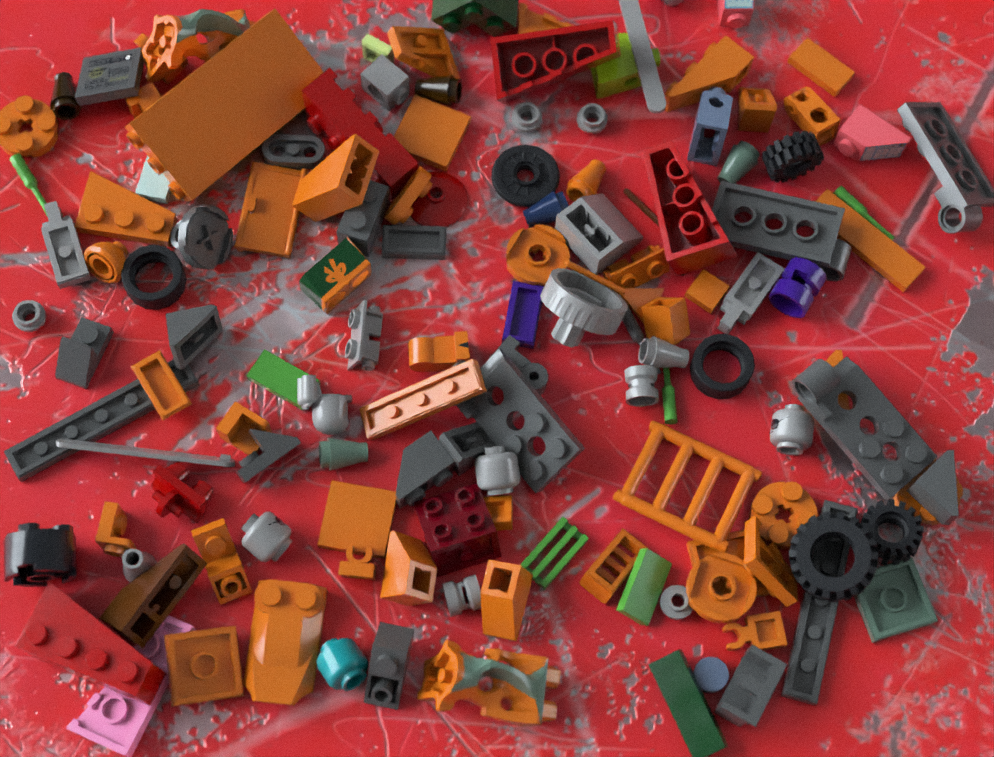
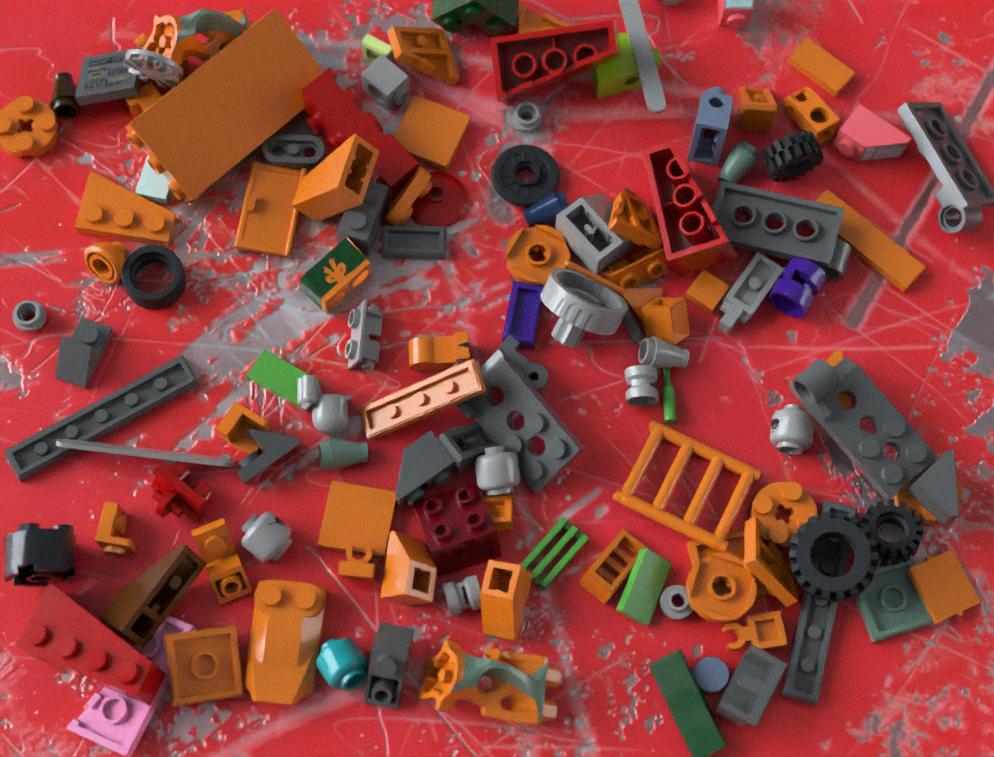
bright green piece [9,153,47,215] -> none
light grey hinge [41,201,91,289] -> none
light grey cone [122,548,157,583] -> none
orange tile [131,350,192,420] -> none
dark grey slope [166,304,223,370] -> none
dark grey tile [170,205,233,270] -> none
dark brown cone [415,75,462,106] -> none
orange cone [566,159,607,202] -> none
light grey plate [577,103,608,134] -> none
orange slope [664,36,754,112] -> none
black tyre [690,334,755,399] -> none
bright green piece [834,186,895,240] -> none
none -> light grey wheel [123,49,184,88]
none -> orange wing [608,191,663,250]
none -> orange piece [906,549,981,624]

